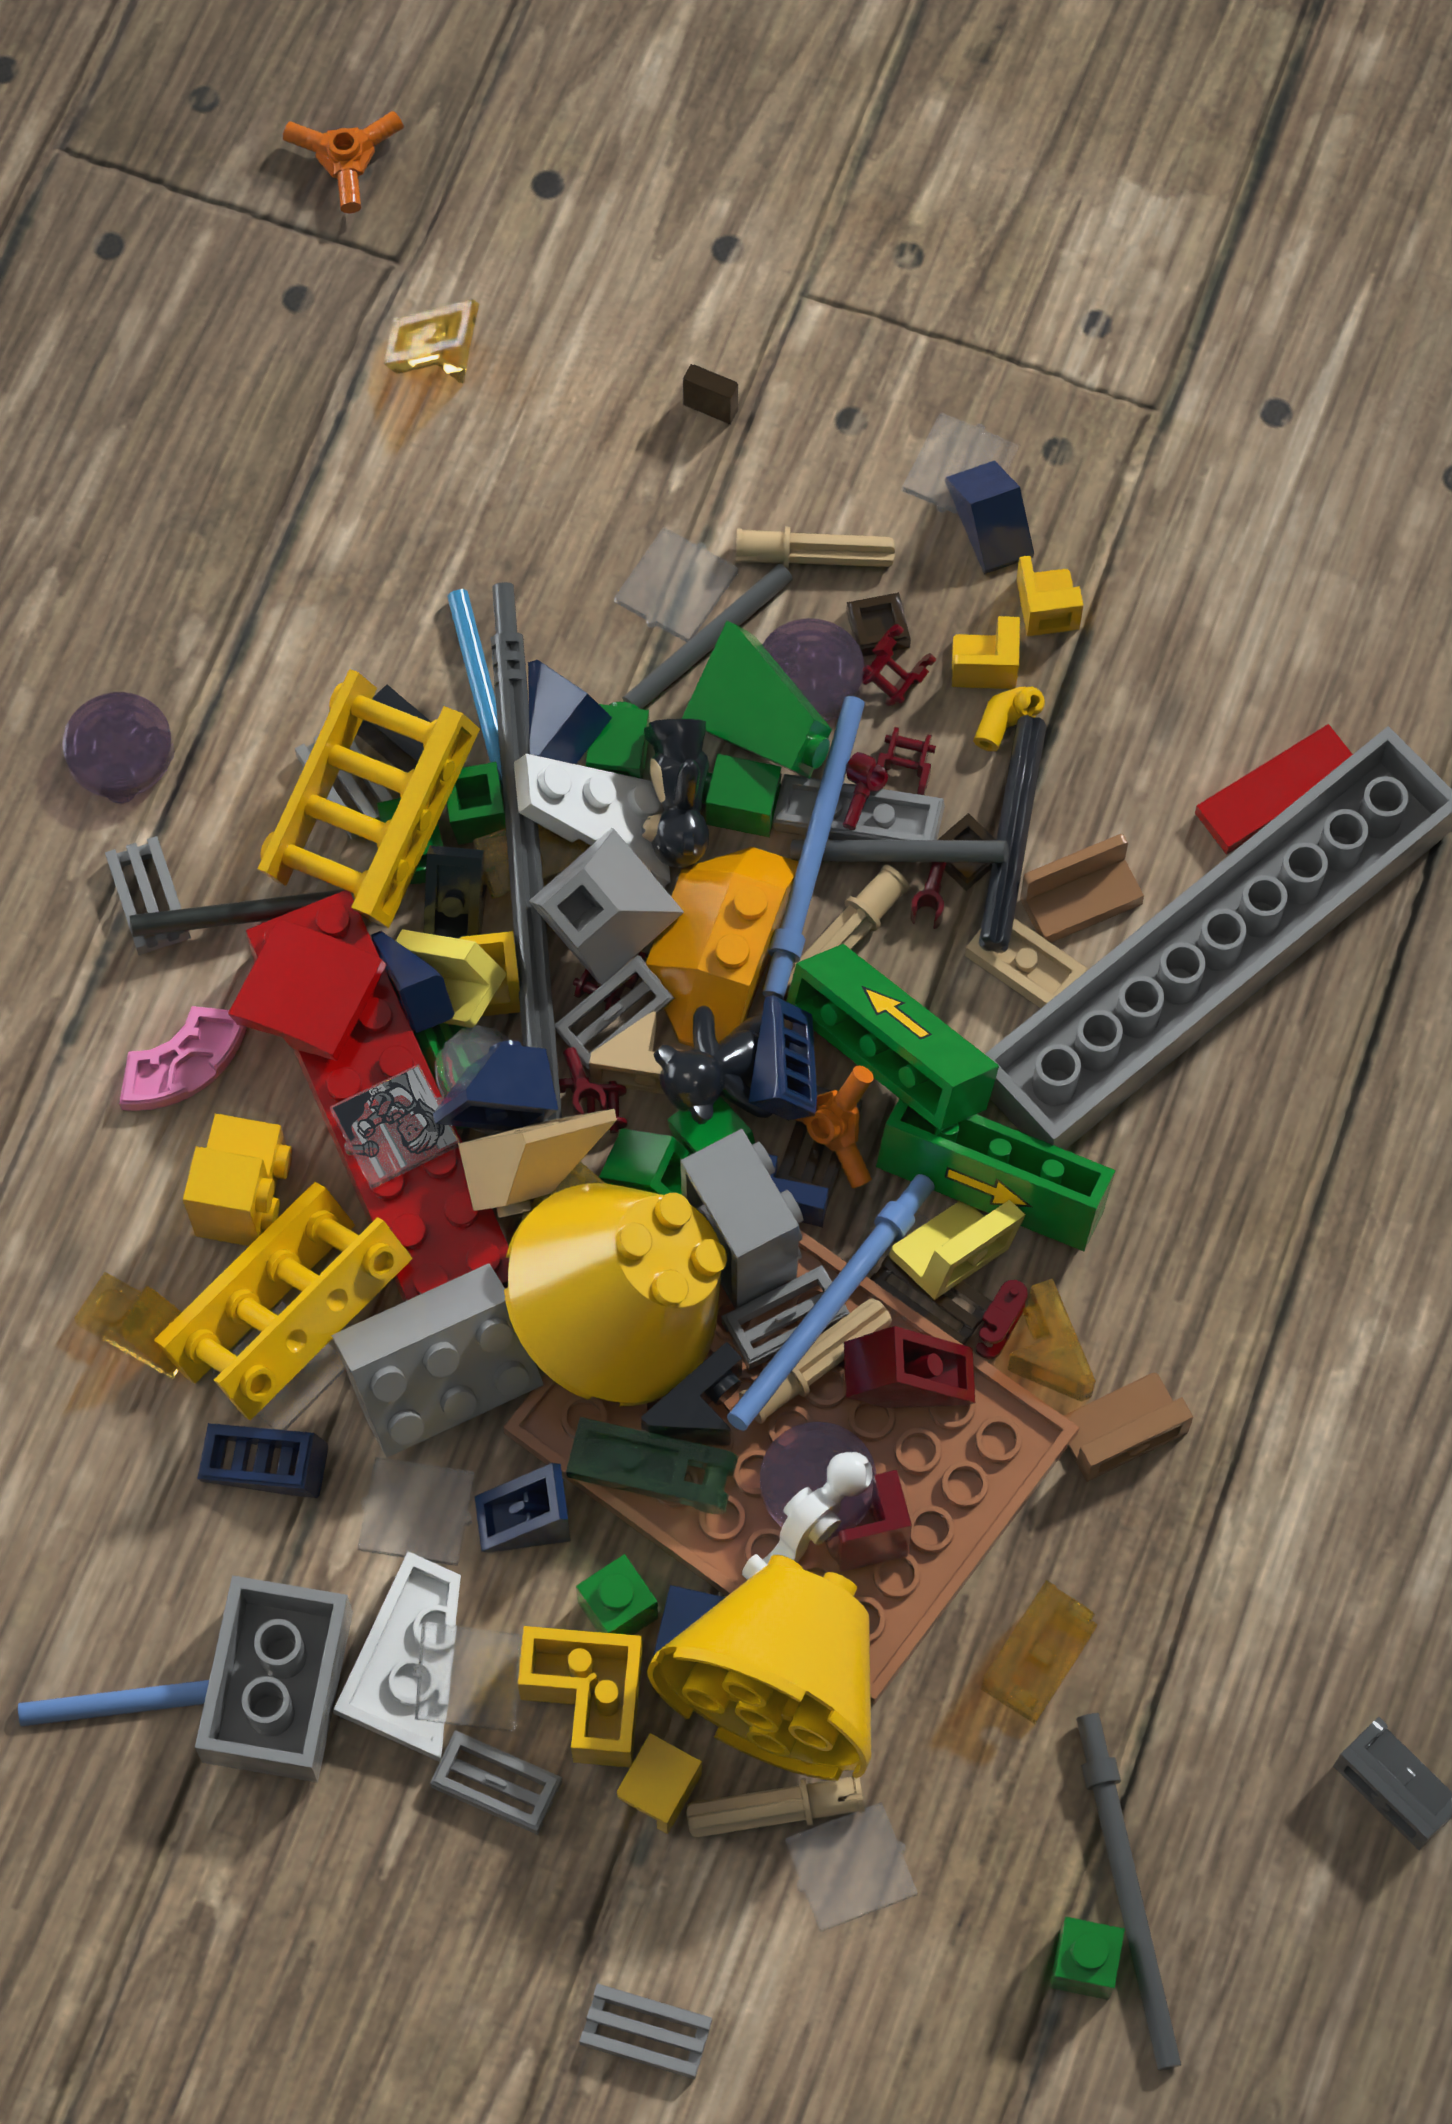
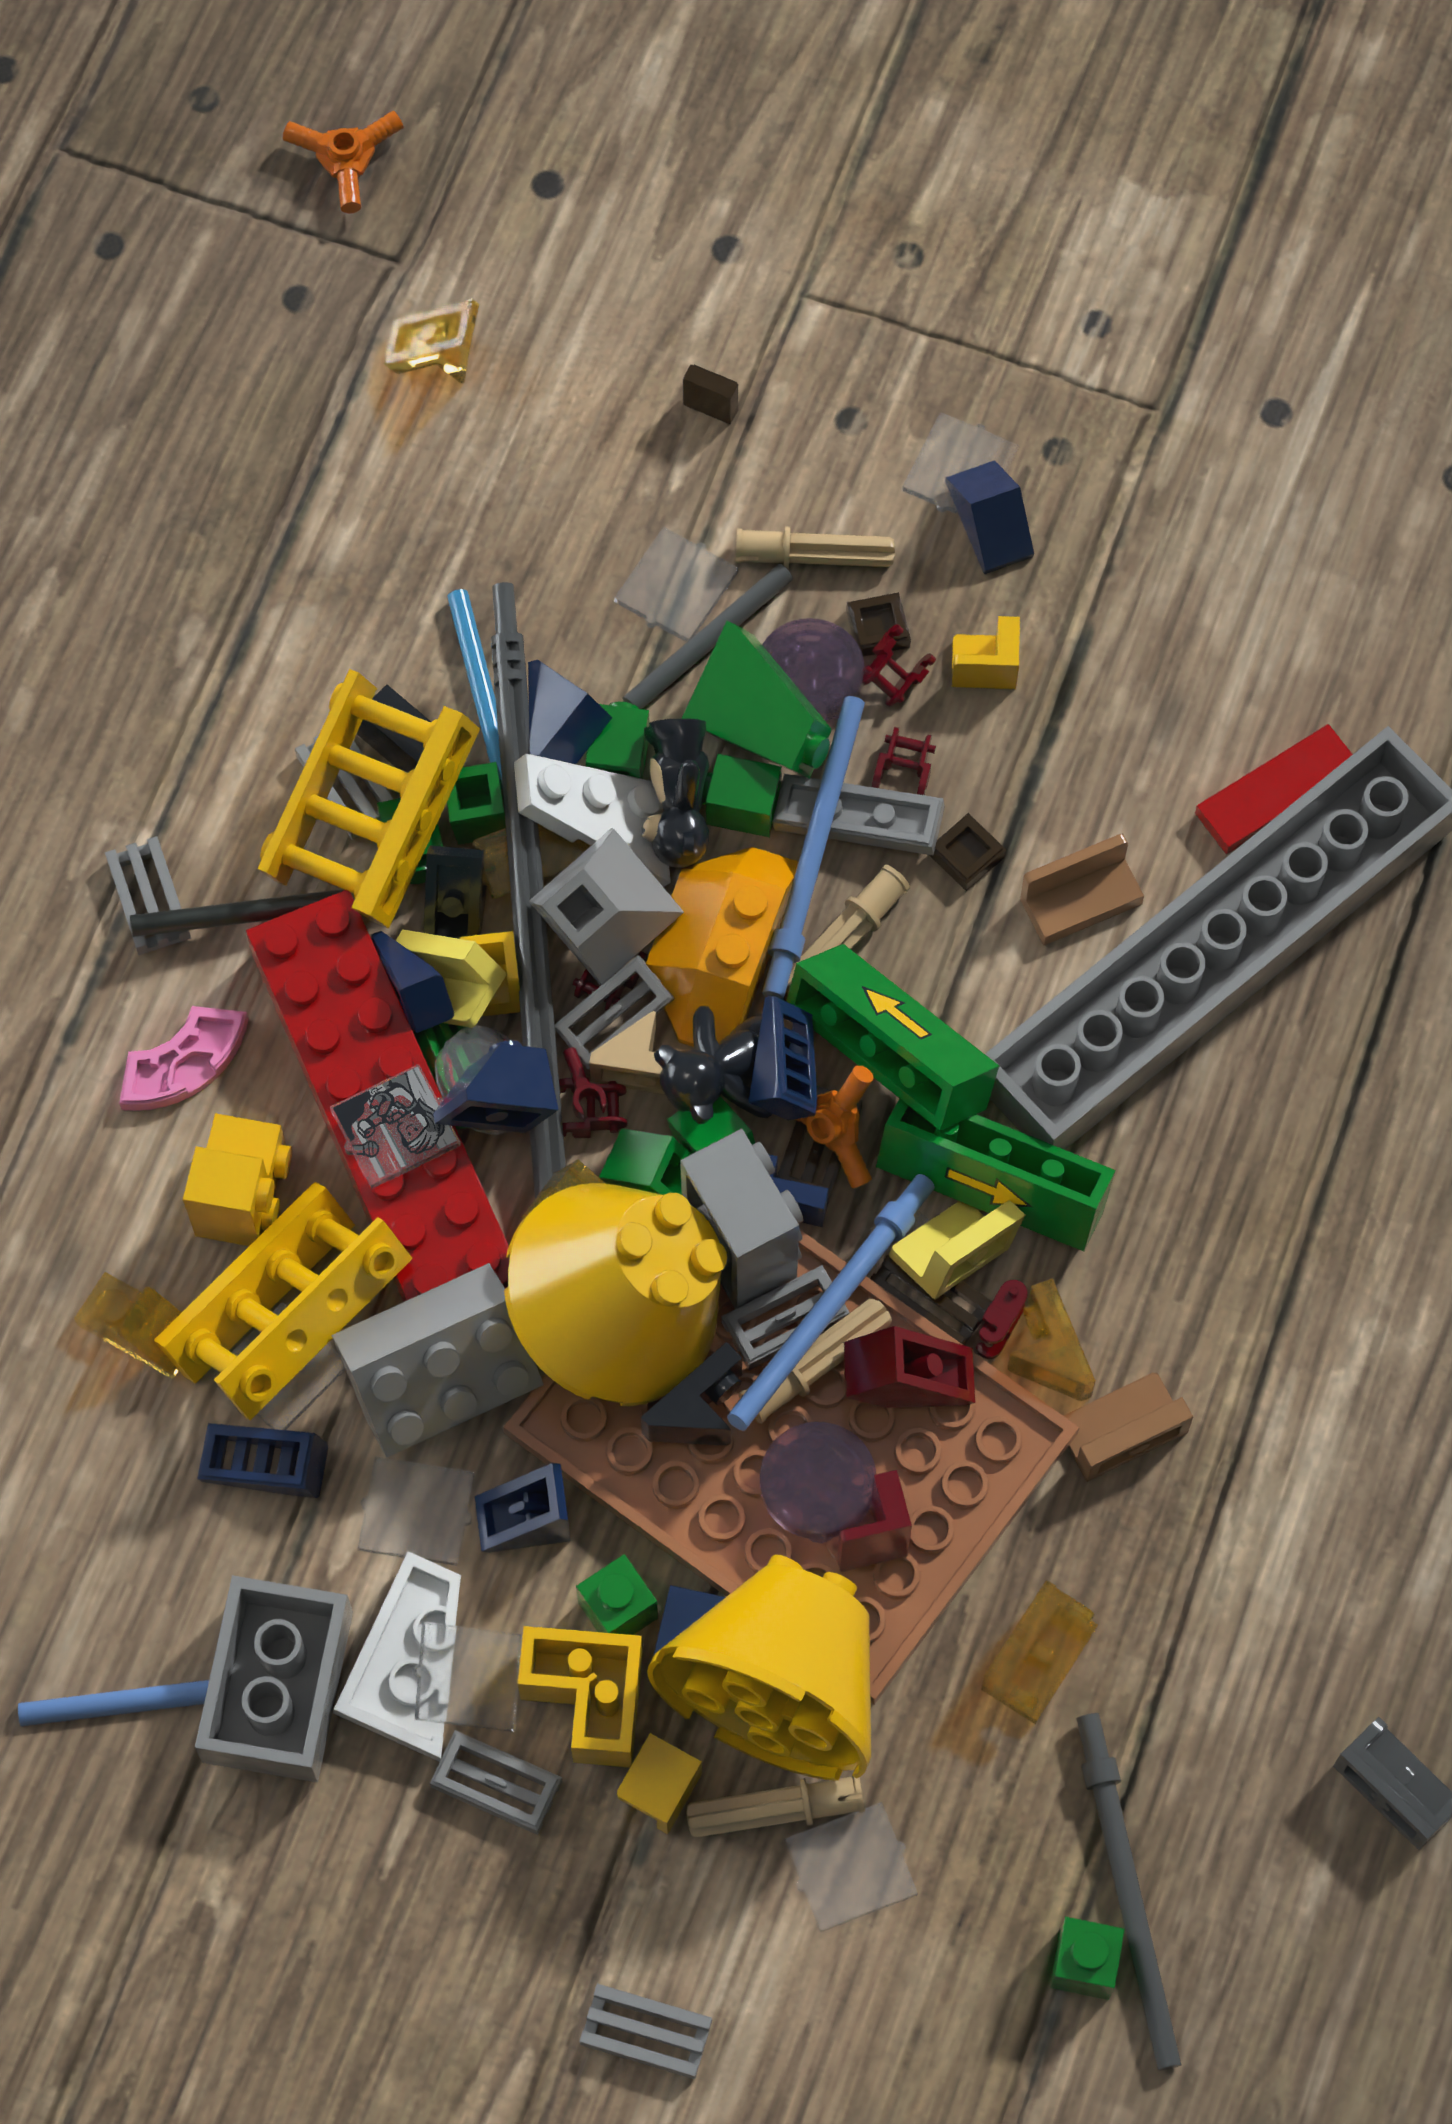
clear purple tile [62,692,175,804] -> none
red slope [228,919,387,1061] -> none
tan slope [458,1109,617,1217] -> none
clear green plate [566,1417,738,1514] -> none
white piece [742,1452,873,1580] -> none
dark grey bar [790,839,1009,863] -> none
dark red hand [842,752,888,830] -> none
dark red hand [911,862,946,929] -> none
tan plate [965,918,1088,1008] -> none
yellow arm [973,686,1045,752] -> none
black axle [979,715,1046,953] -> none
yellow panel [1016,556,1084,636] -> none

